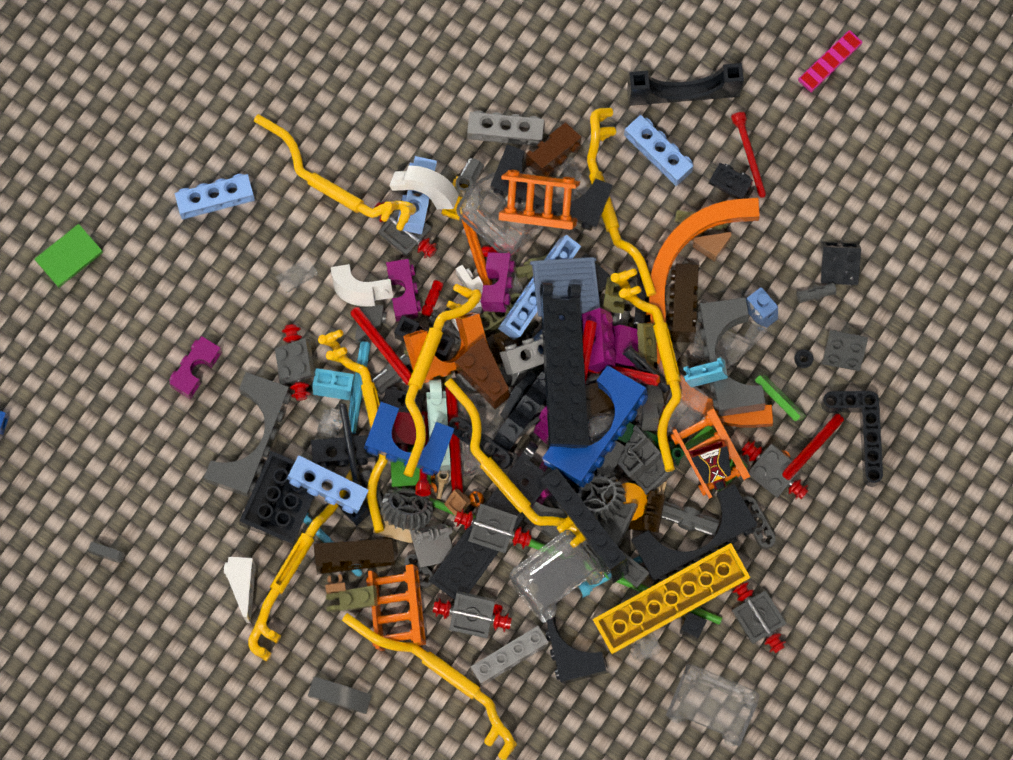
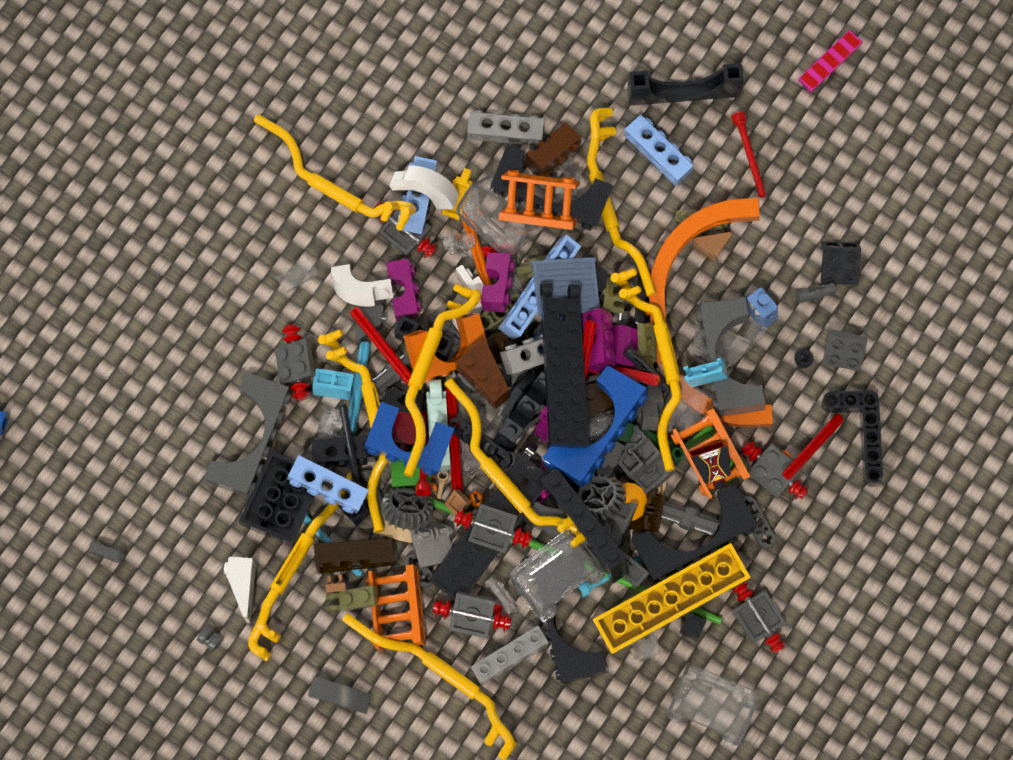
bright green tile [34,224,103,288] -> none
magenta arch [169,336,222,400] -> none
light blue brick [174,174,255,220] -> none
red axle [421,280,443,317] -> none
dark grey piece [455,158,484,197] -> none
dark brown wedge [668,263,699,343] -> none
black bracket [708,163,753,199] -> none
bright green tile [755,375,806,421] -> none
none -> dark grey wheel [197,625,225,653]
none -> clear hips [442,230,476,257]
none -> clear plate [485,576,522,614]

